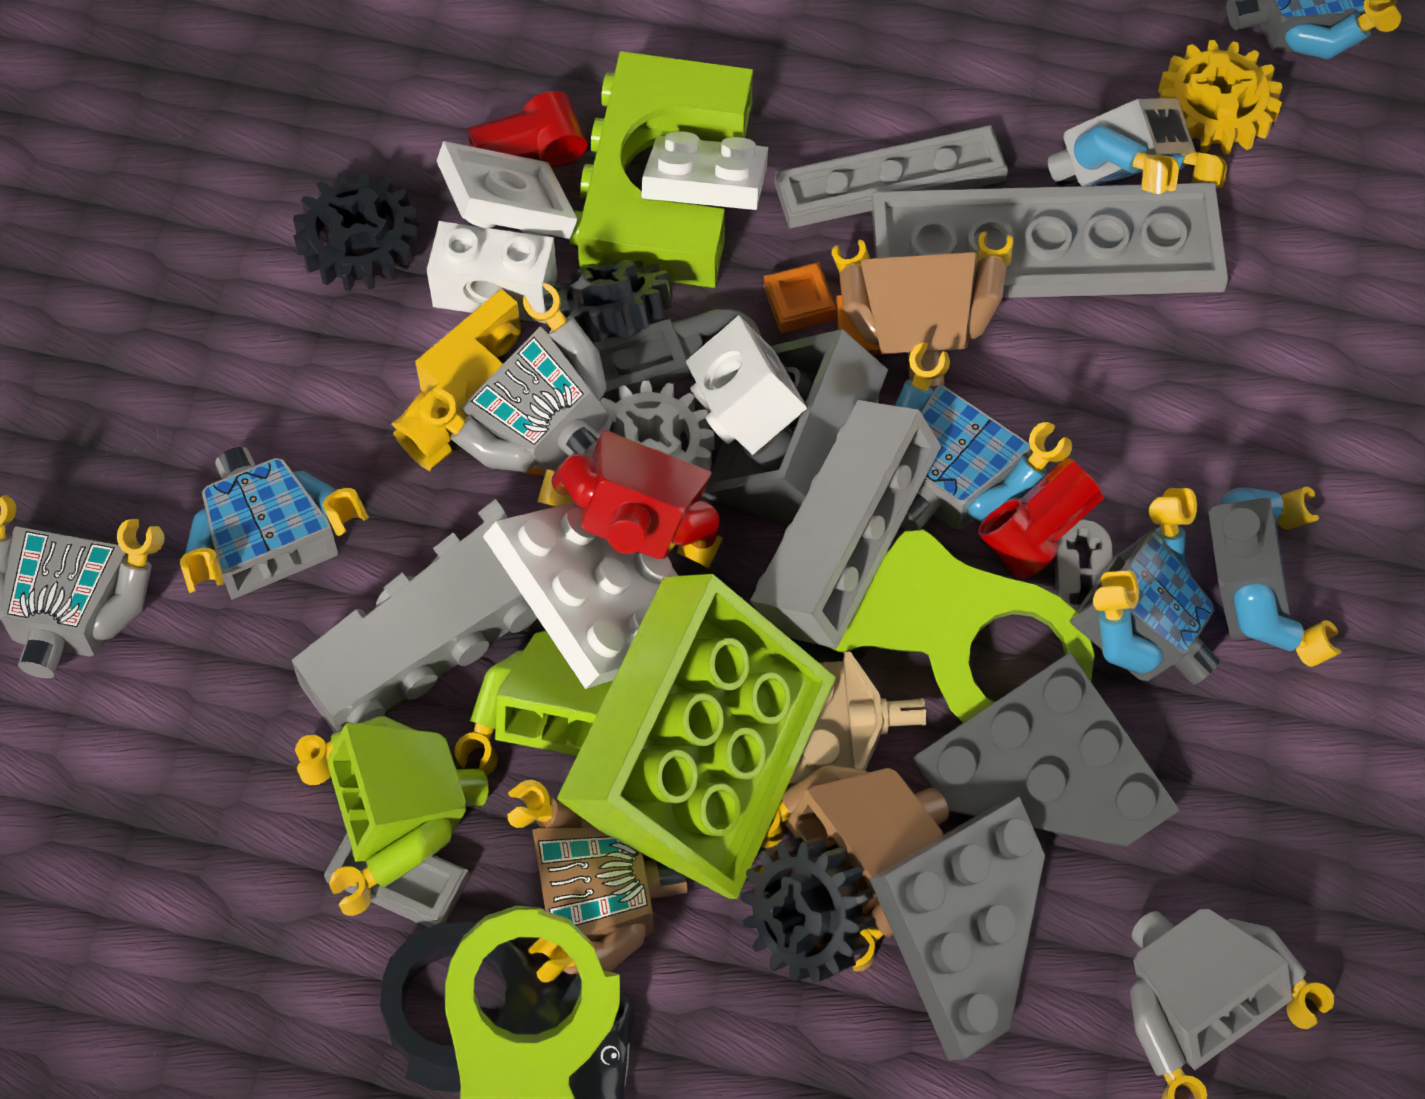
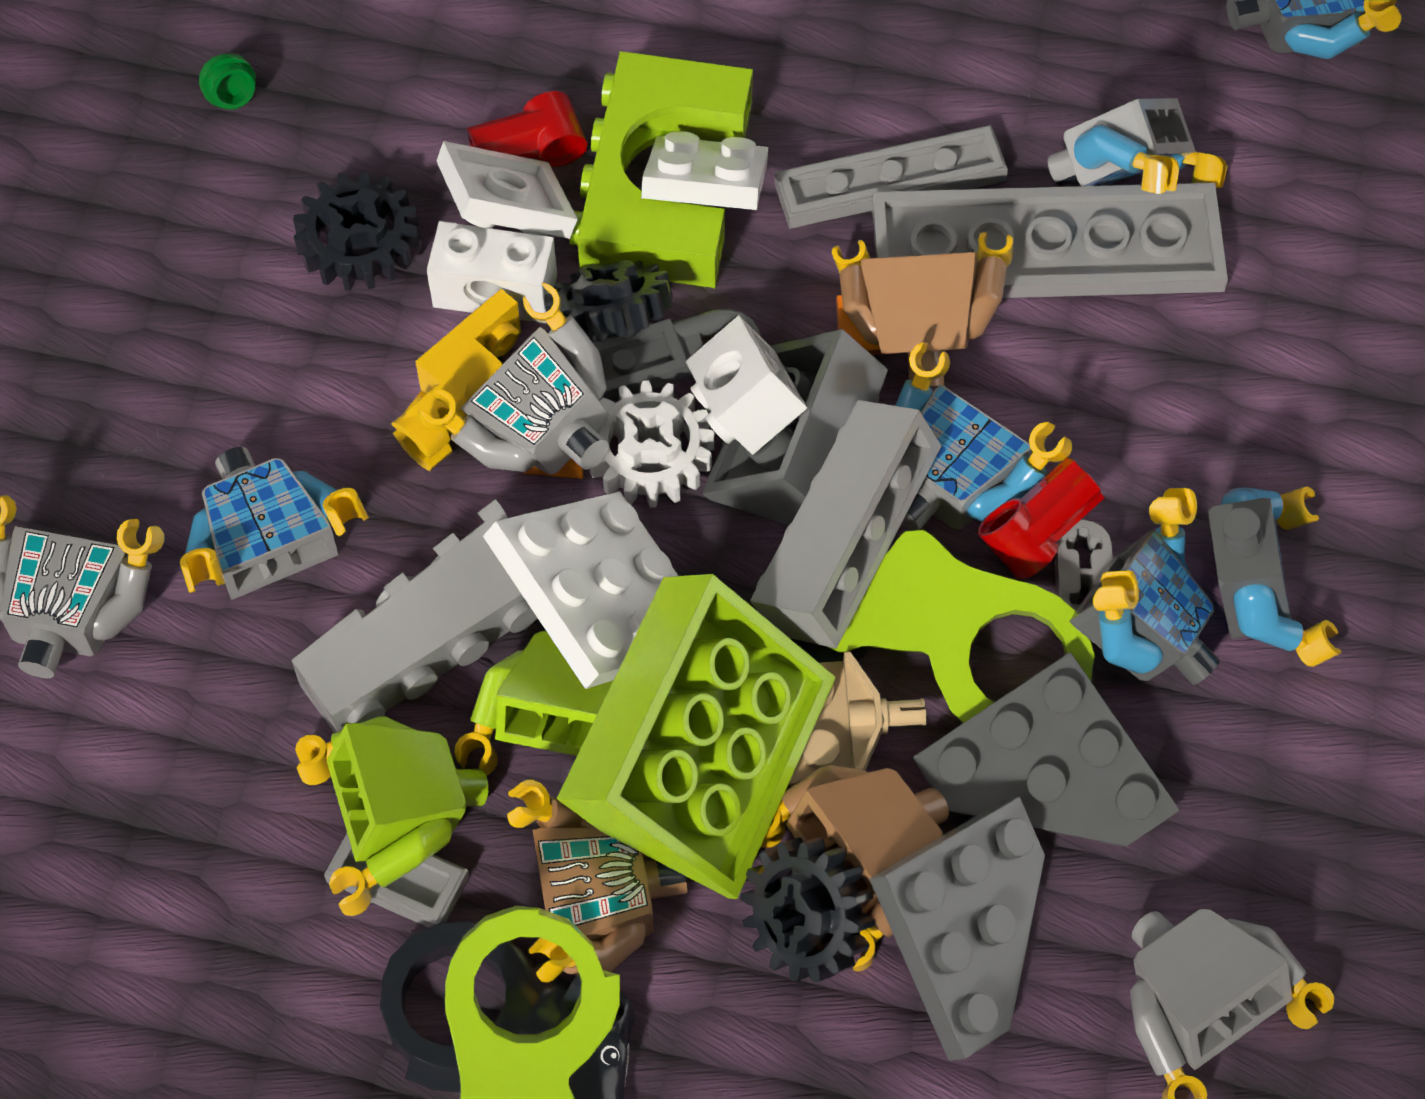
red torso [537,429,723,568] -> none
orange tile [763,262,836,334] -> none
yellow gear [1158,40,1282,155] -> none
none -> green plate [199,54,256,110]

